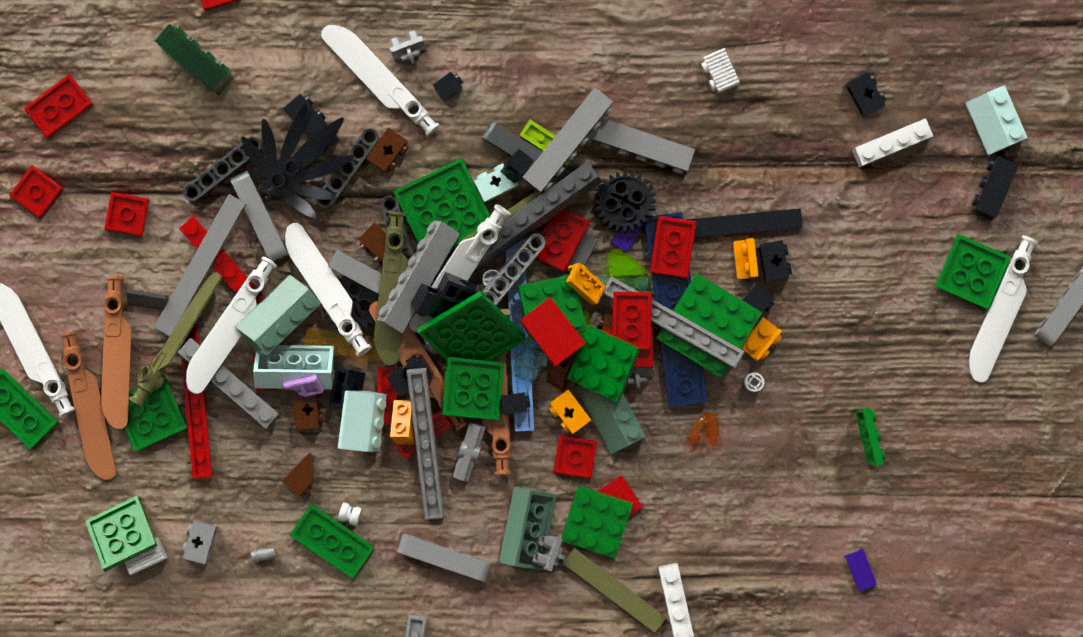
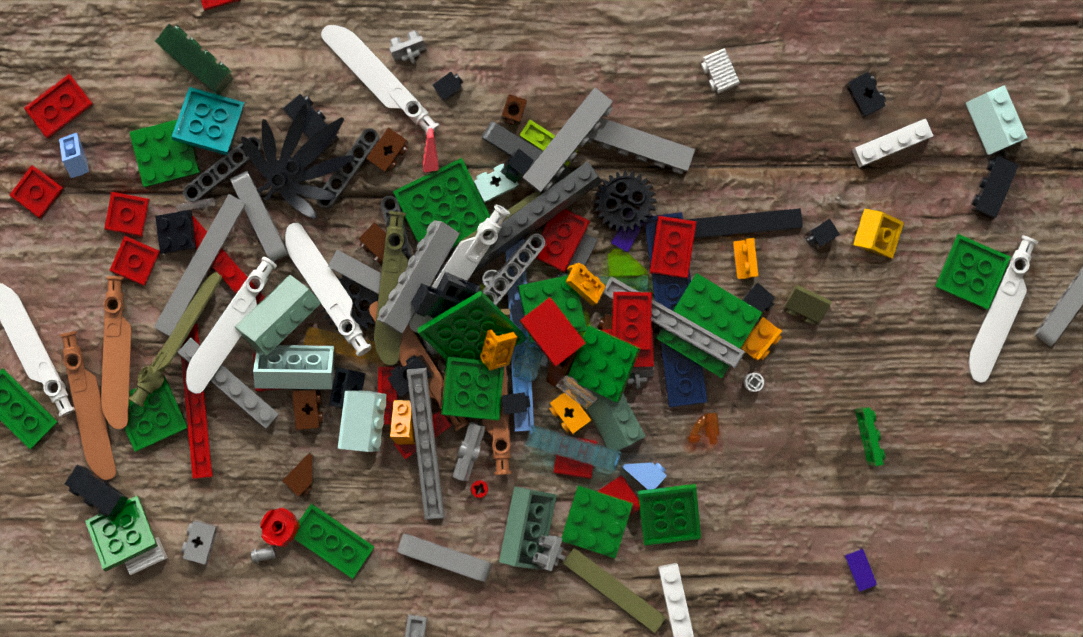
dark grey slope [127,289,168,310] -> none
lavender tile [283,375,324,397] -> none
white wheel [337,502,362,526] -> none
black brick [758,240,792,283] -> none
none -> light blue slope [59,133,89,178]
none -> black brick [64,464,128,517]
none -> red tile [109,236,160,286]
none -> green plate [129,119,200,188]
none -> black plate [155,210,197,254]
none -> teal plate [172,87,245,155]
none -> clear tile [176,198,218,212]
none -> red plate [260,508,300,547]
none -> coral slope [423,128,439,172]
none -> red bush [471,480,488,498]
none -> light orange bracket [480,330,517,370]
none -> reddish brown brick [501,94,527,125]
none -> clear light blue beam [526,425,622,471]
none -> clear plate [556,375,597,409]
none -> light blue slope [622,462,667,490]
none -> green plate [638,484,701,546]
none -> olive slope [783,285,832,325]
none -> black brick [806,219,840,249]
none -> yellow slope [853,209,904,259]

